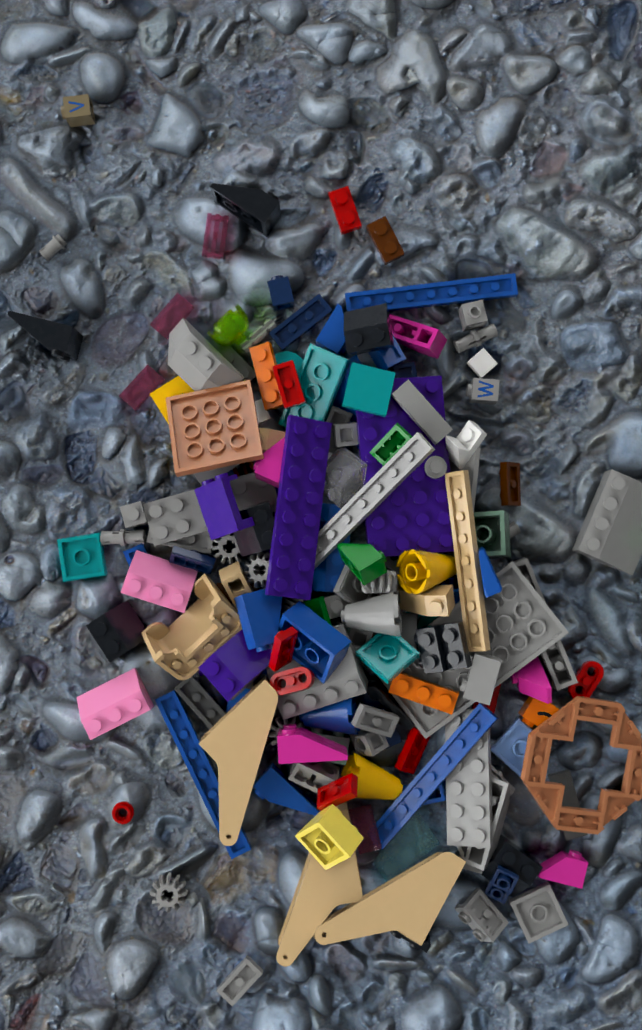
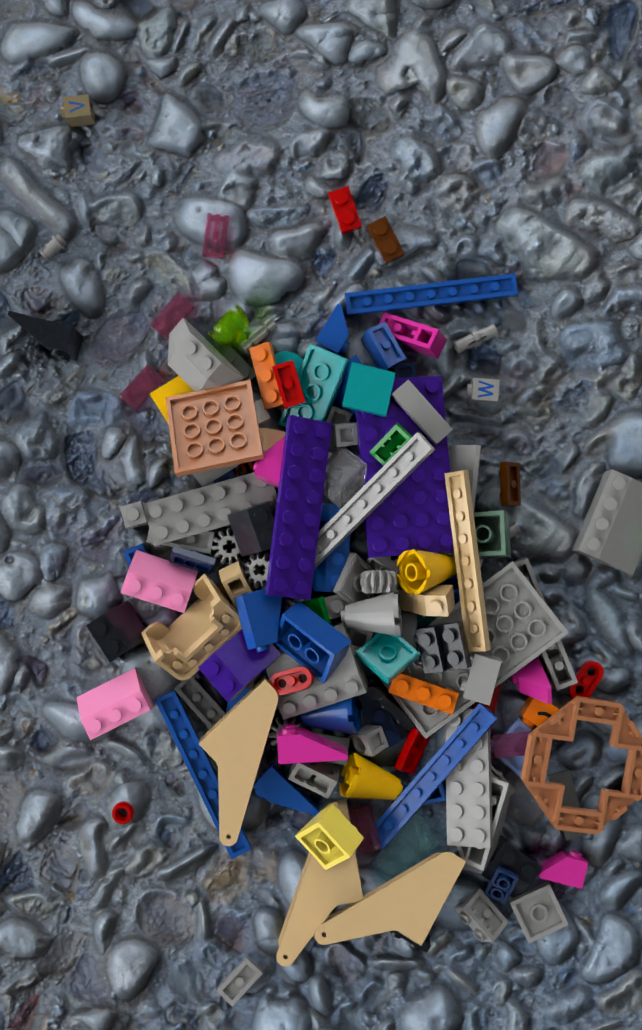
teal tile [57,533,107,582] -> none
light grey pin [100,529,146,546] -> none
light grey gear [150,872,188,913] -> none
dark purple panel [194,473,255,540] -> none
black slope [210,183,281,237] -> none
dark blue brick [267,275,295,312] -> none
dark blue plate [269,294,333,351] -> none
red plate [269,626,298,672] -> none
red plate [317,773,358,811] -> none
green slope [337,543,387,586] -> none
black slope [344,303,395,356] -> none
light grey plate [351,703,400,738] -> none
light grey plate [424,456,447,479] -> none
white slope [445,420,487,470] -> none
light grey brick [458,300,488,331] -> none
white tile [467,348,498,378] -> none
blue slope [478,547,502,598] -> none
none -> clear pink tile [492,731,531,758]

